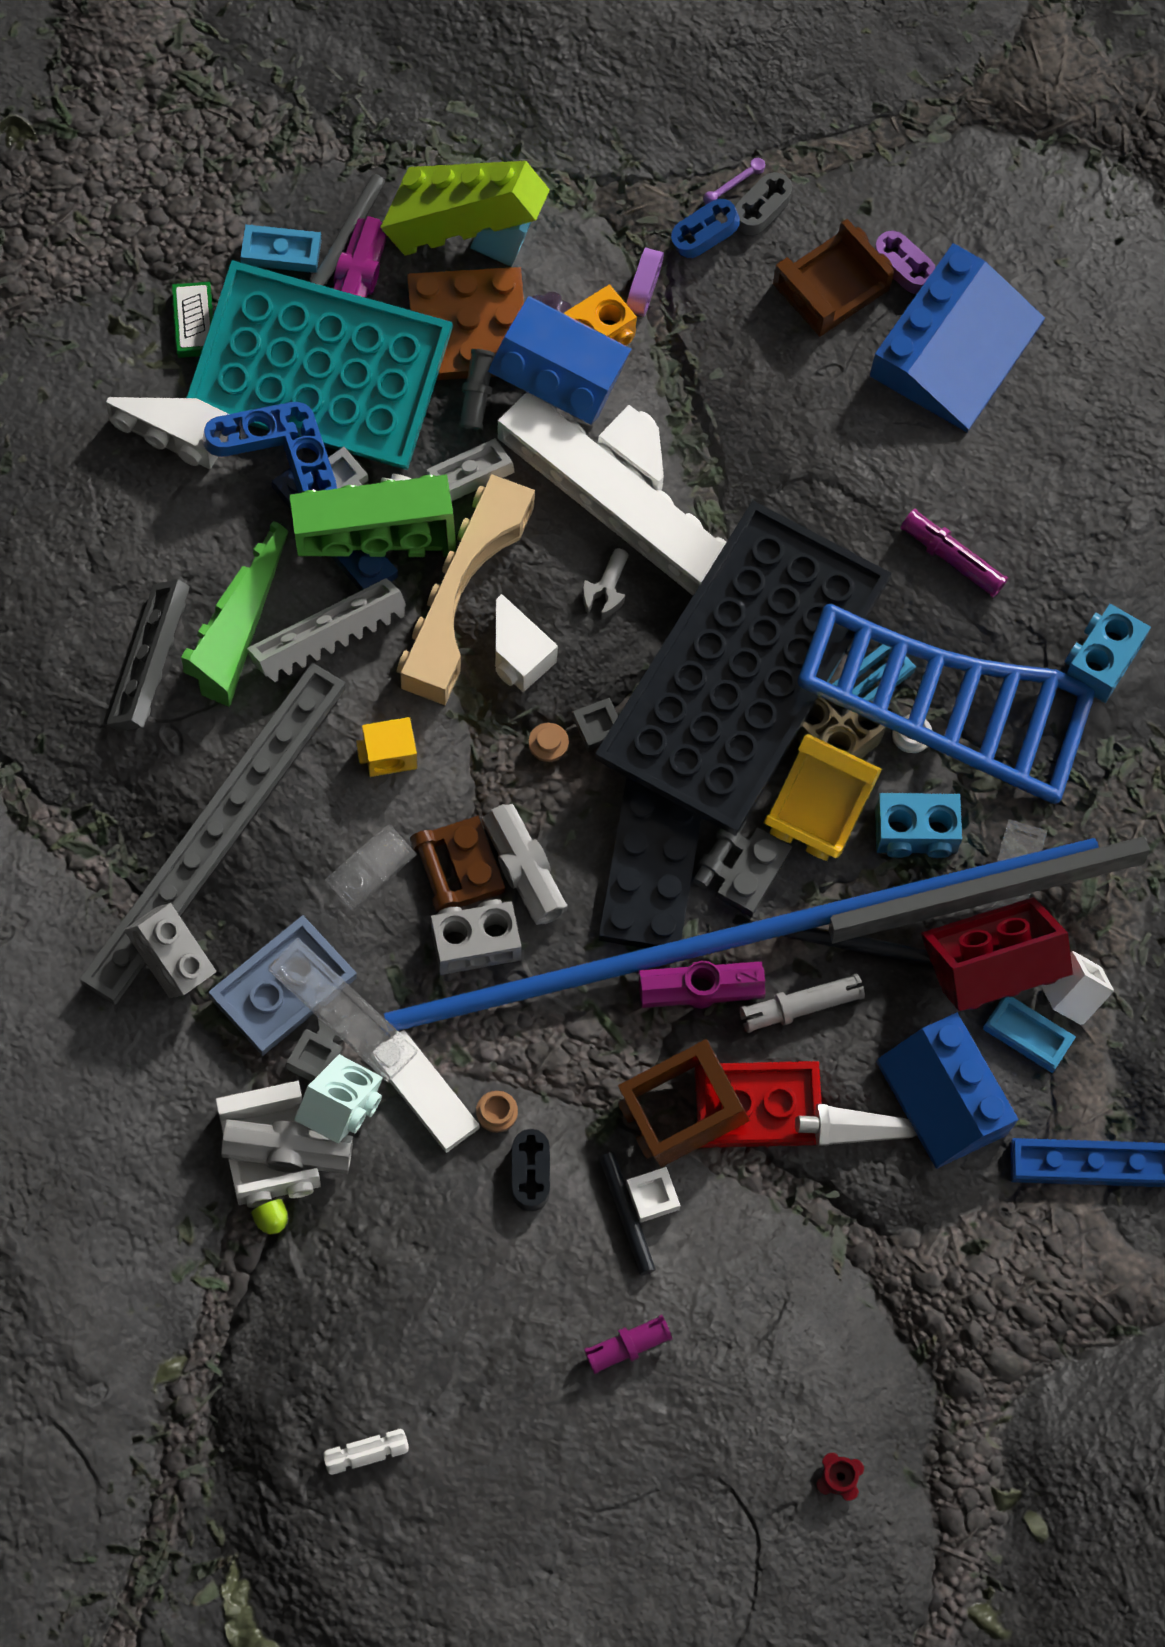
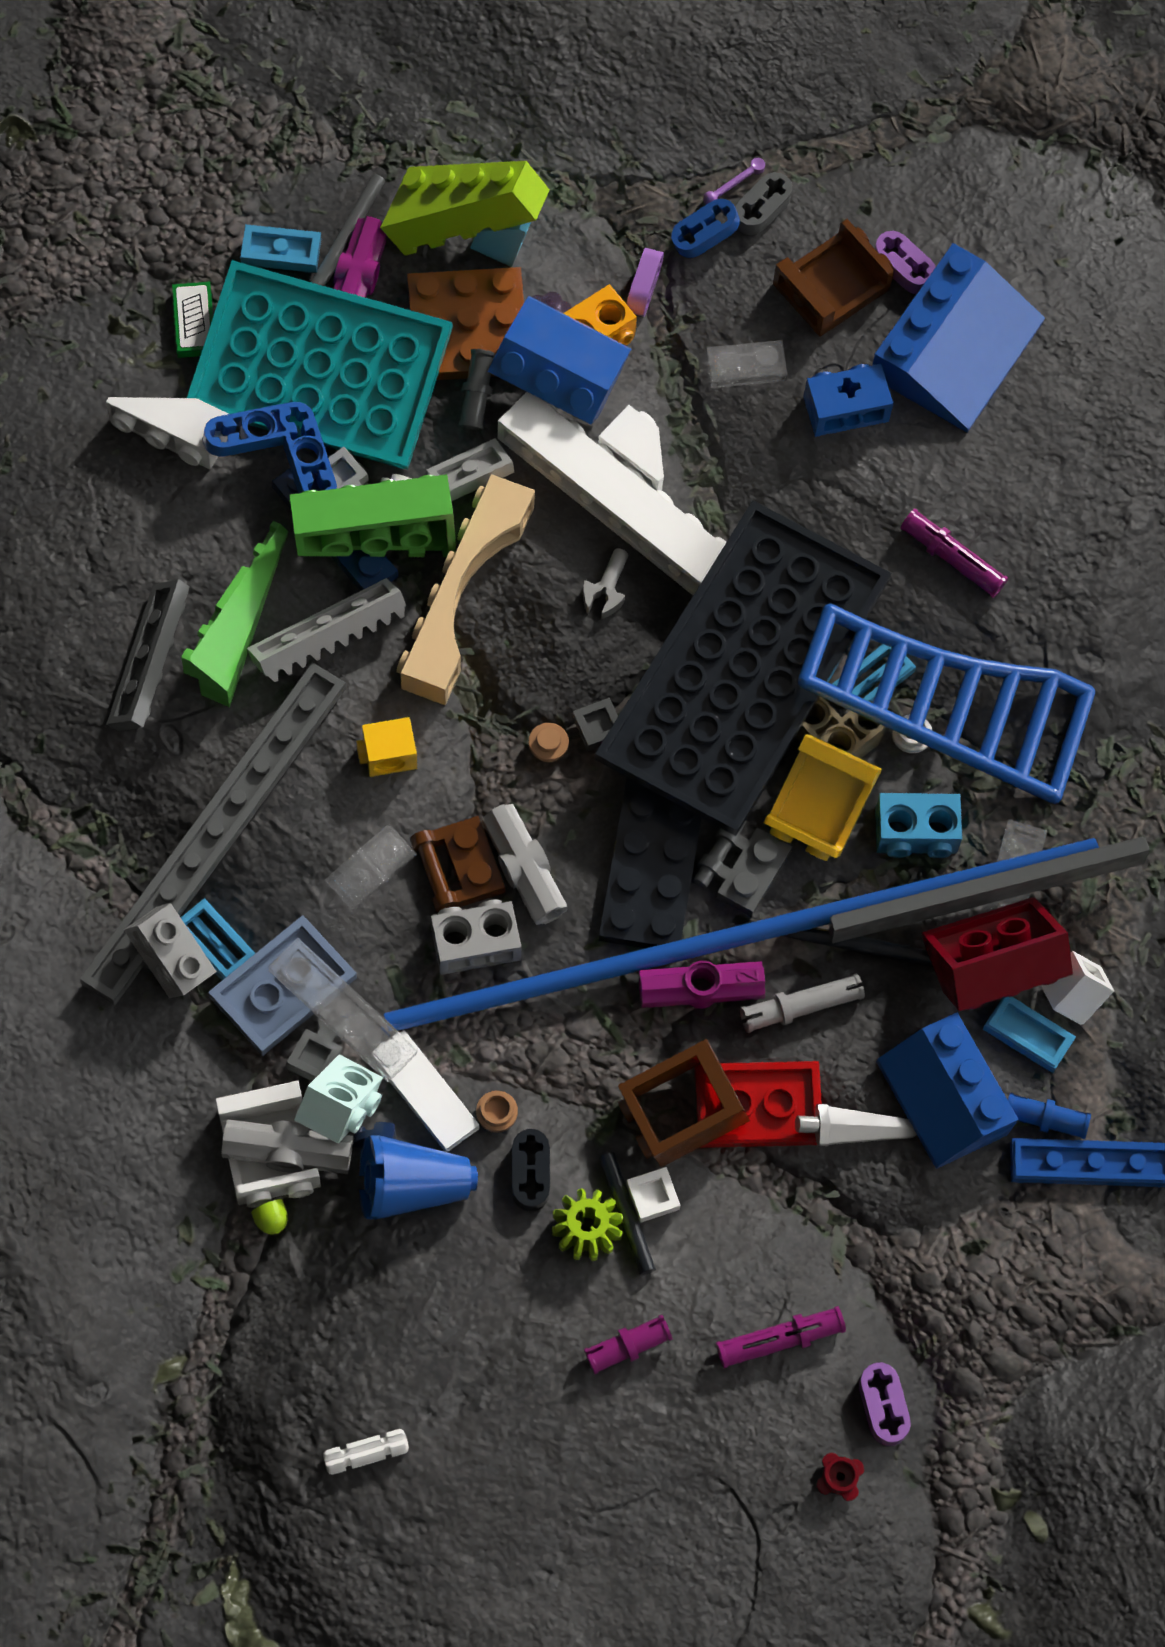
white slope [495,594,558,692] -> none
dark azure brick [1065,604,1151,703] -> none
none -> dark azure tile [181,898,255,980]
none -> dark blue tile [352,1122,396,1148]
none -> blue cone [359,1135,478,1220]
none -> lime gear [552,1188,623,1261]
none -> clear plate [706,340,788,388]
none -> magenta pin [716,1306,846,1368]
none -> blue brick [803,364,893,437]
none -> medium lavender beam [859,1362,911,1446]
none -> blue pin [1008,1093,1091,1139]

